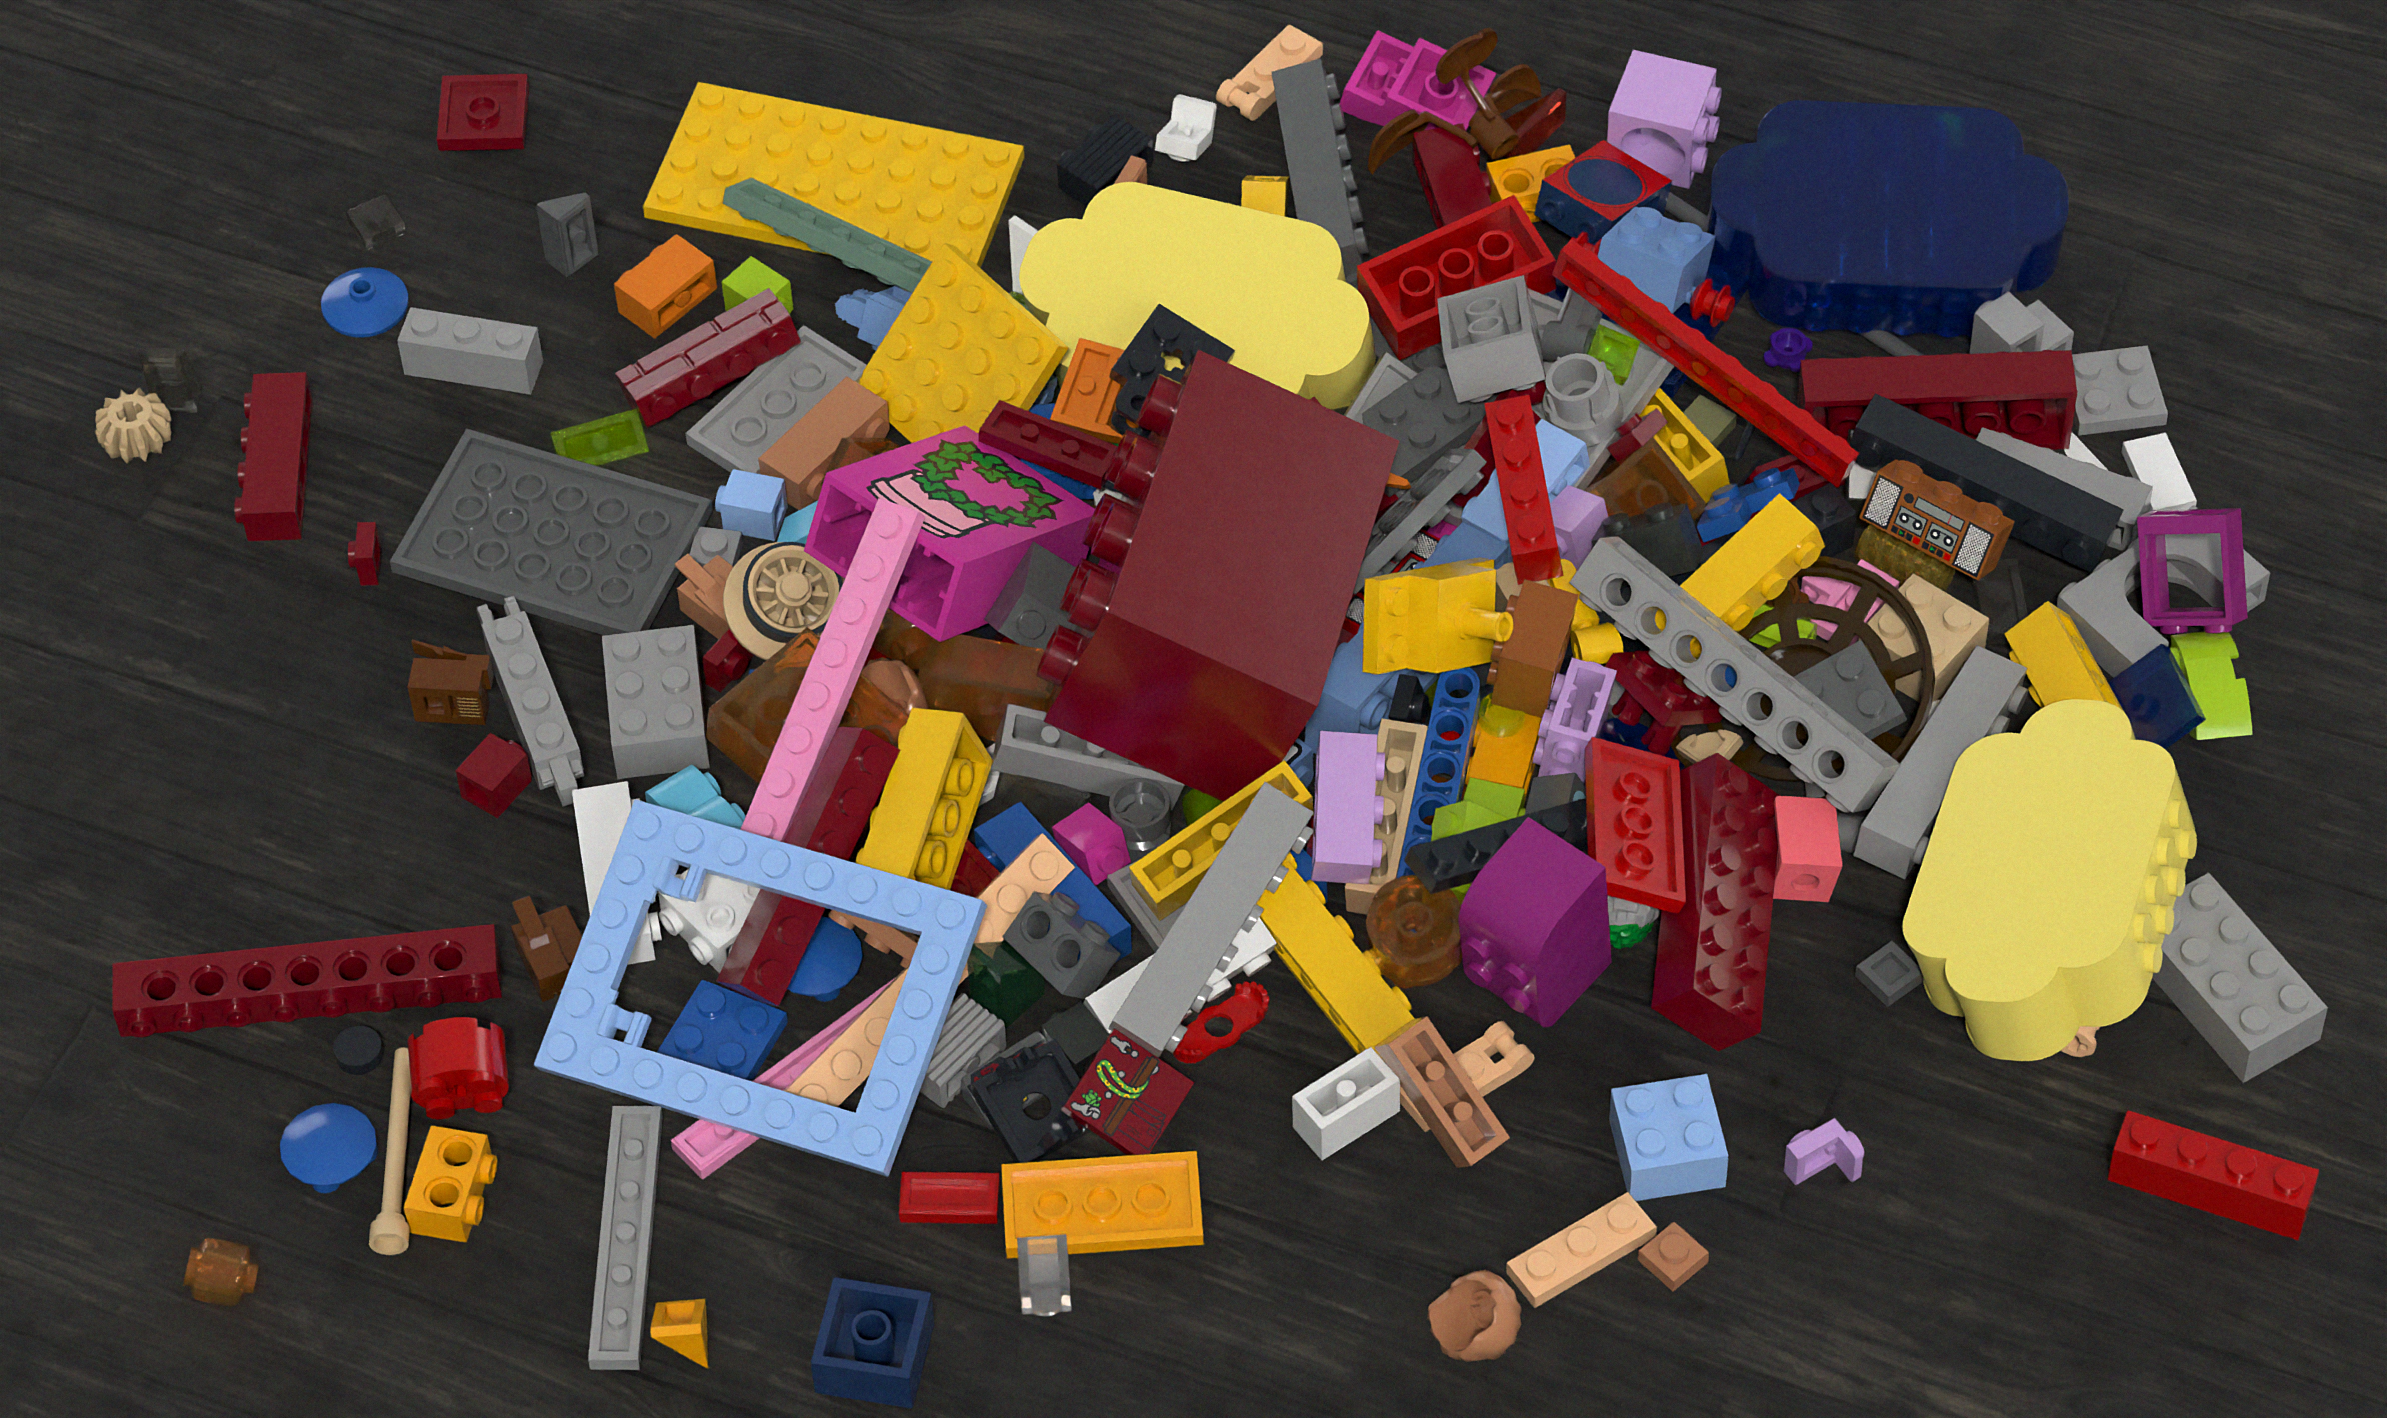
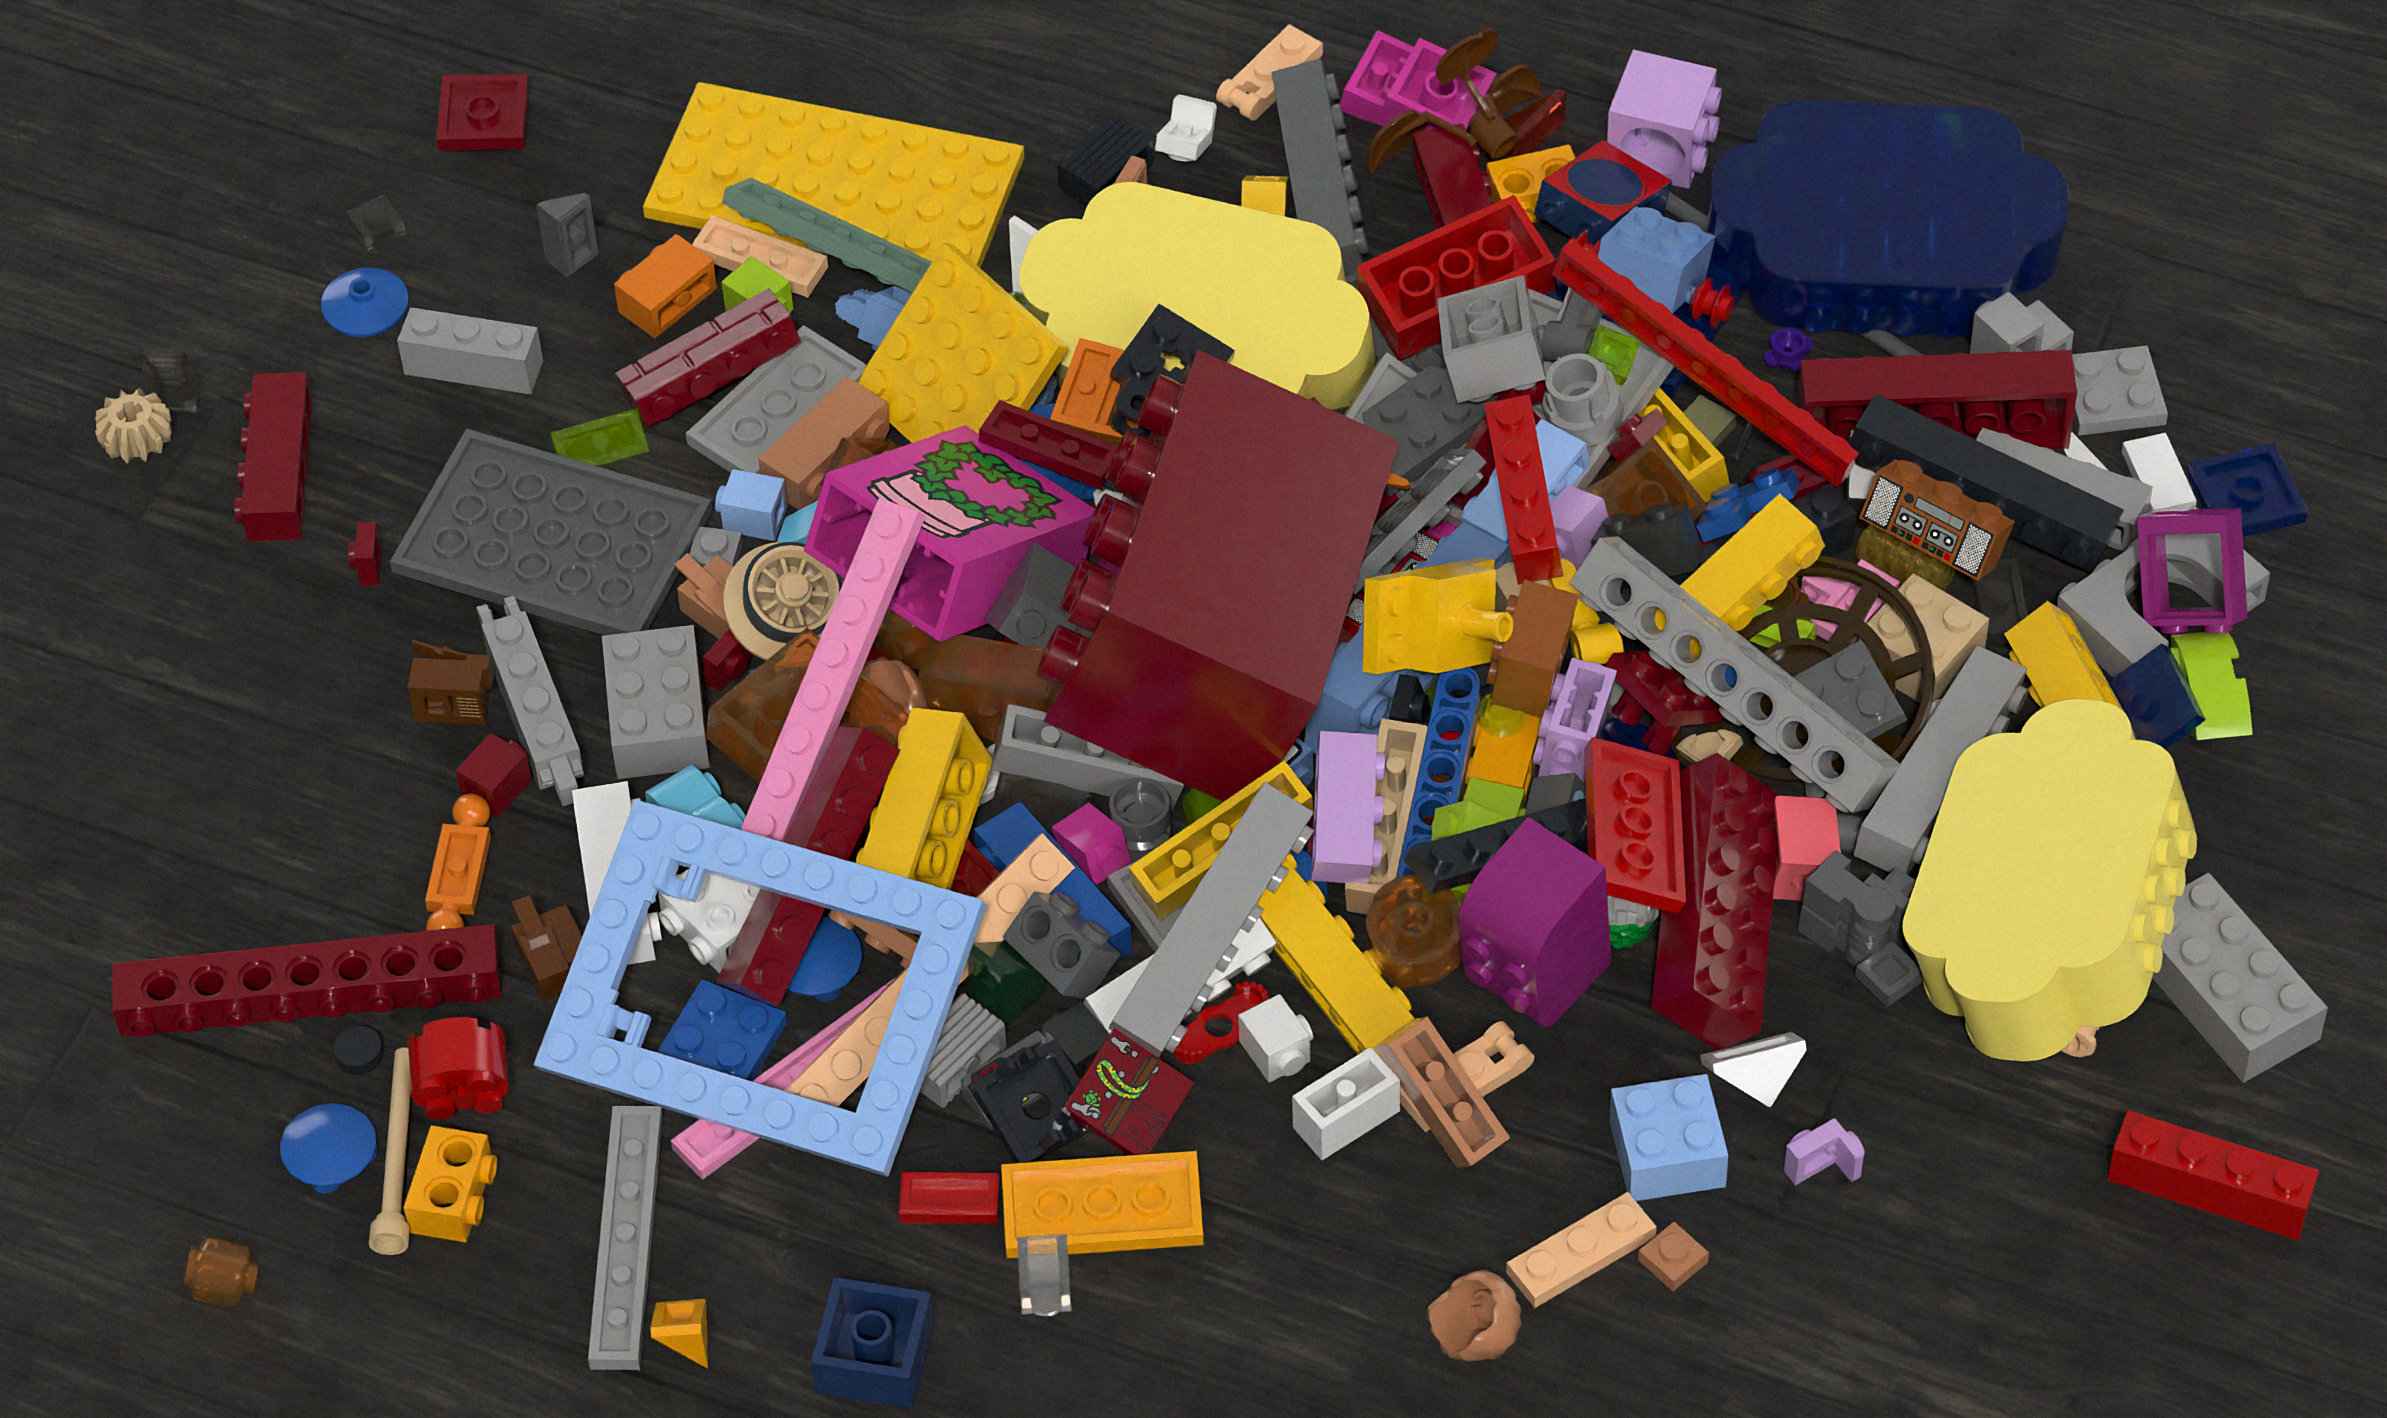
none -> orange plate [425,793,491,931]
none -> light nougat plate [692,216,828,298]
none -> white brick [1238,994,1313,1083]
none -> white slope [1700,1032,1807,1107]
none -> dark grey hips [1798,850,1916,967]
none -> clear blue plate [2188,443,2308,537]

